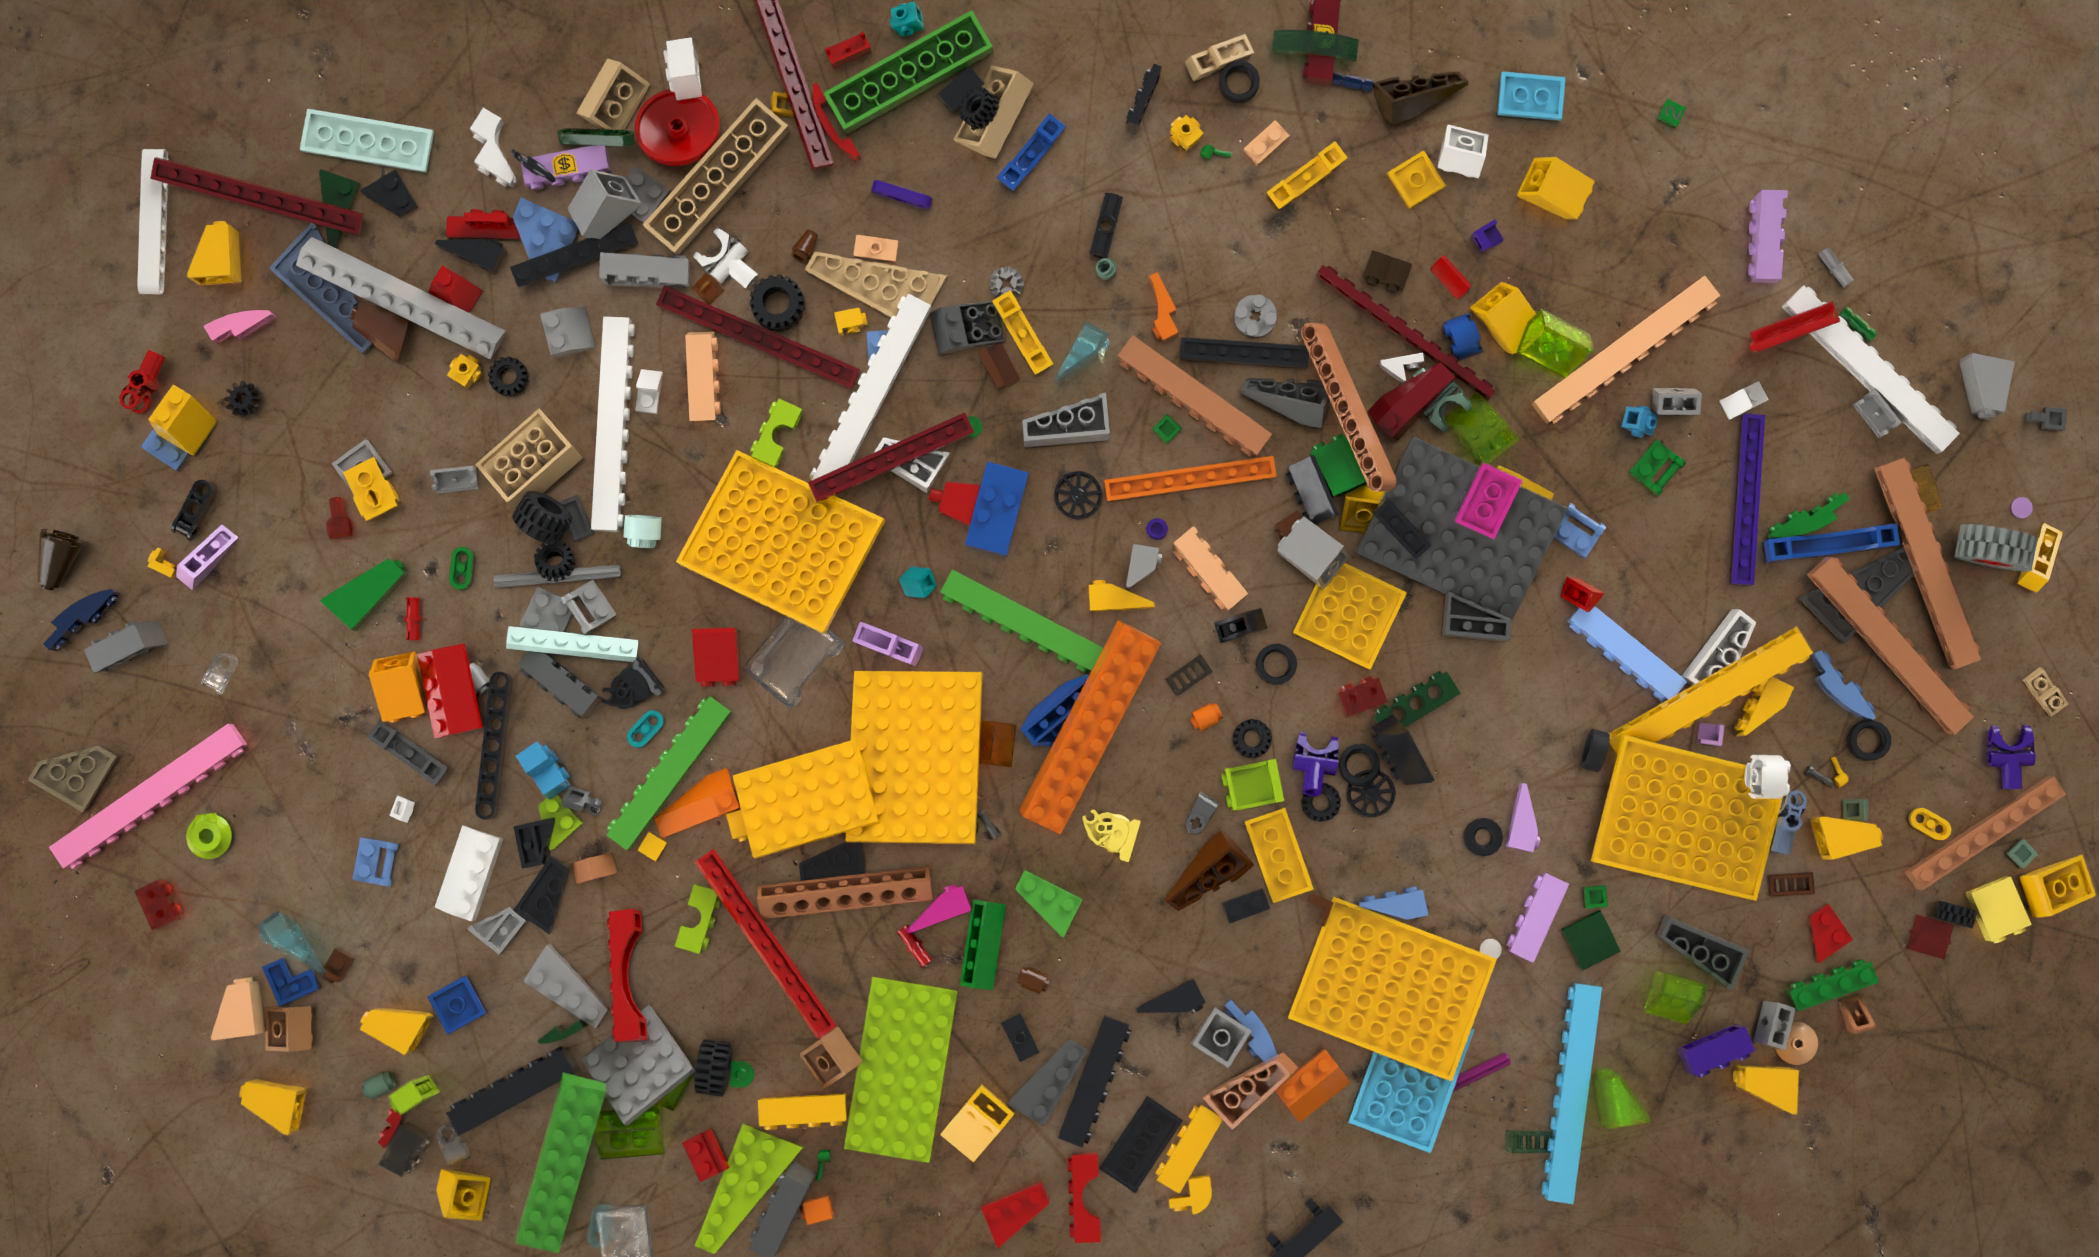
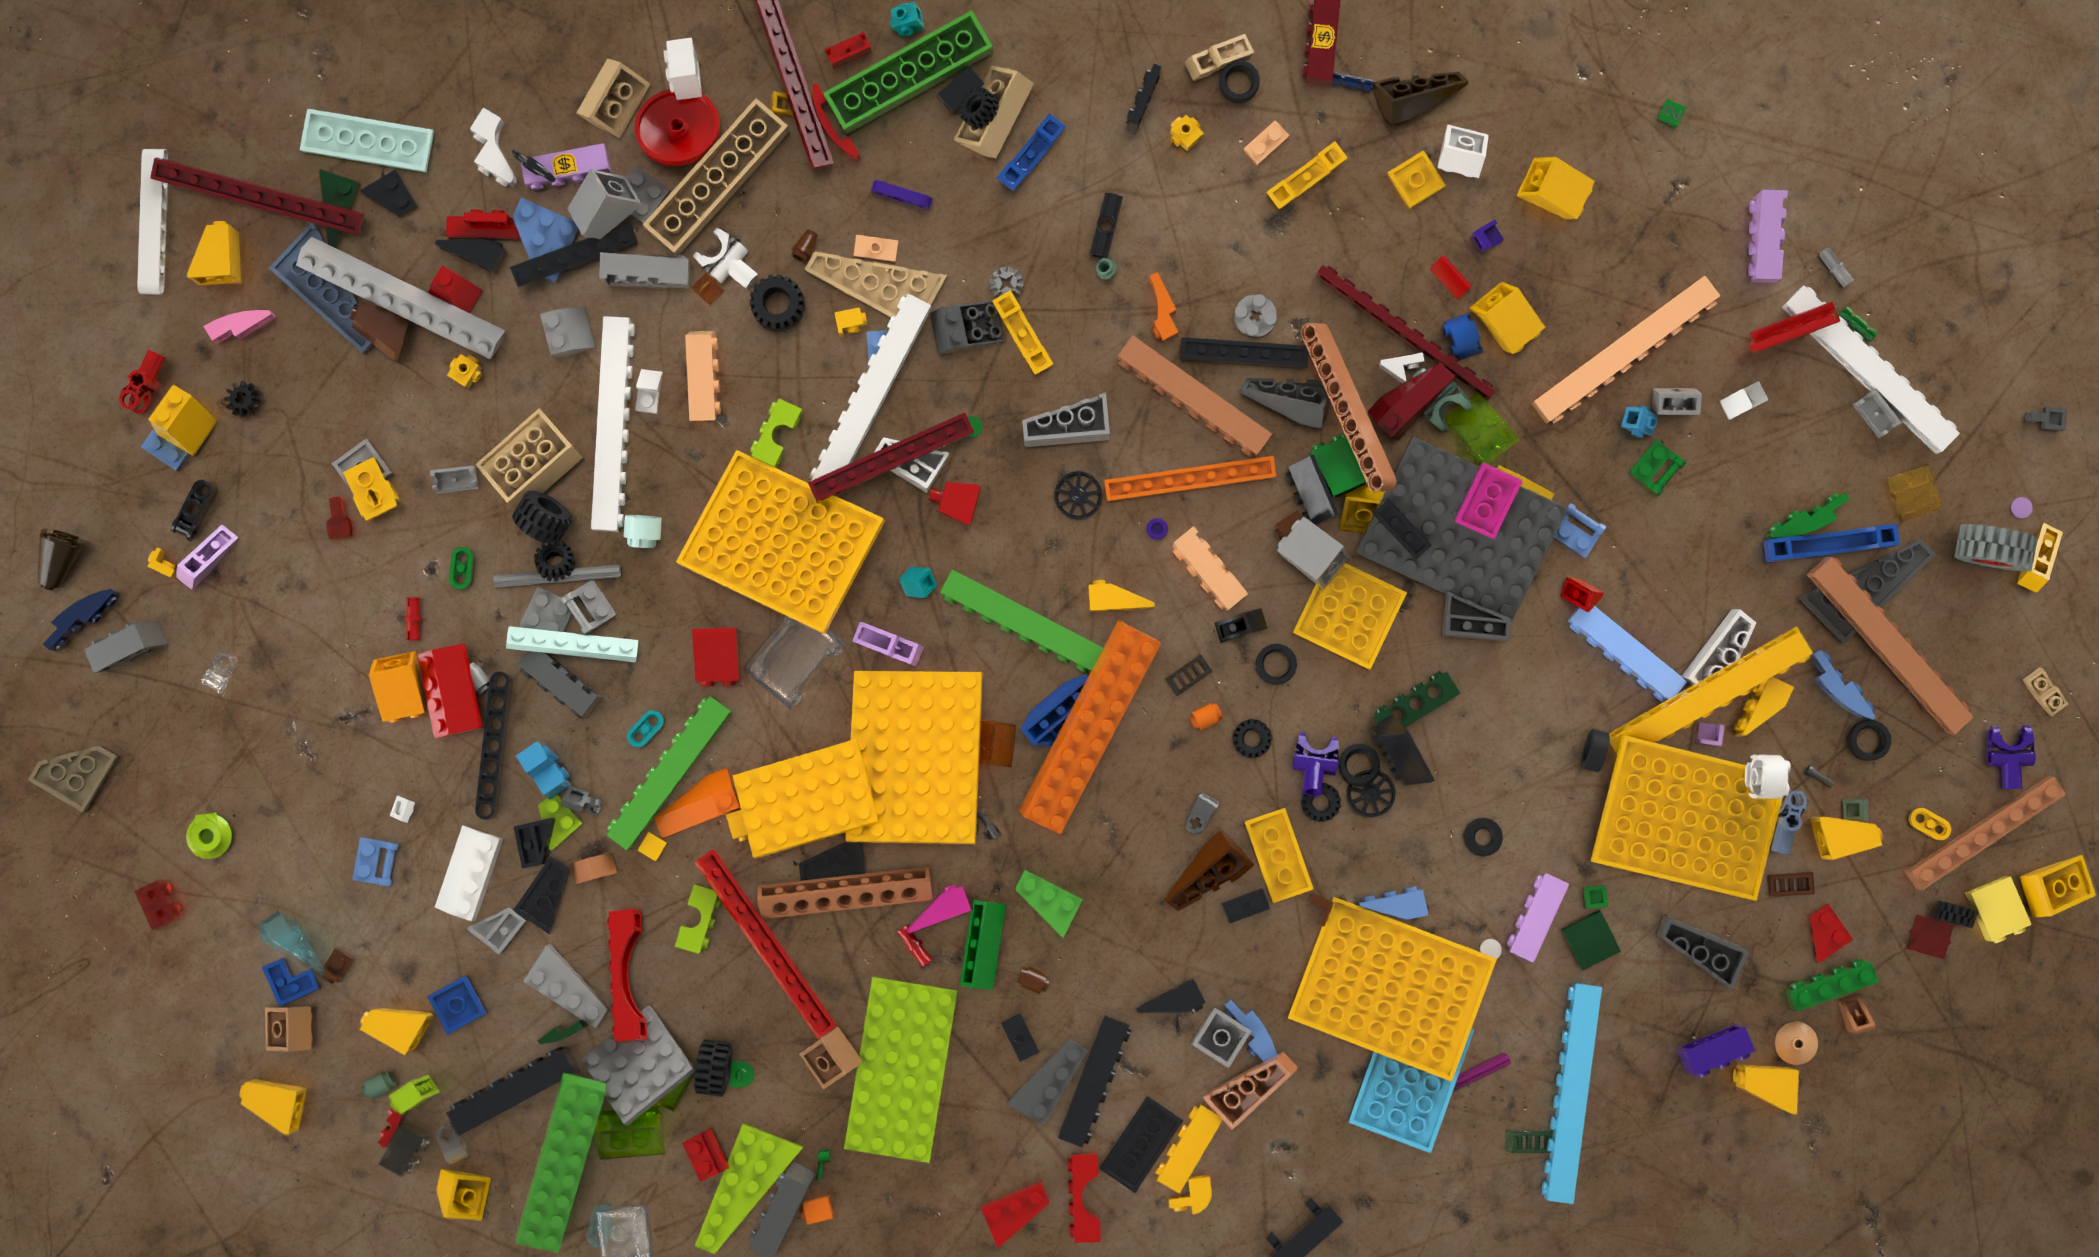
bright pink brick [49,724,248,870] -> none
light nougat slope [211,977,265,1041] -> none
green slope [320,558,408,631] -> none
dark grey slope [367,720,449,786] -> none
black tyre [488,356,529,397] -> none
dark green beam [557,128,636,146] -> none
dark grey tile [559,495,595,543] -> none
black piece [602,657,667,709] -> none
dark red plate [656,285,860,390] -> none
yellow brick [758,1093,847,1130] -> none
yellow slope [940,1084,1015,1162] -> none
blue brick [965,461,1029,557] -> none
reddish brown panel [978,342,1020,391] -> none
clear light blue slope [1055,321,1110,385] -> none
light yellow piece [1082,809,1141,862] -> none
light grey slope [1125,544,1162,590] -> none
green tile [1152,414,1182,444] -> none
green hand [1200,145,1231,159] -> none
lime panel [1221,759,1284,811] -> none
clear green slope [1272,30,1359,61] -> none
orange slope [1275,1048,1350,1122] -> none
clear red brick [1337,676,1388,718] -> none
dark brown brick [1363,250,1412,292] -> none
medium azure plate [1497,72,1565,121] -> none
lavender slope [1505,783,1540,852] -> none
clear neon green slope [1517,309,1594,378] -> none
clear neon green slope [1591,1068,1650,1129] -> none
clear neon green slope [1644,971,1708,1024] -> none
dark purple plate [1731,413,1765,586] -> none
light grey brick [1753,1001,1796,1050] -> none
yellow hand [1831,756,1849,788] -> none
nougat brick [1874,458,1981,670] -> none
light grey slope [1959,353,2015,420] -> none
sand green plate [2006,838,2038,869] -> none

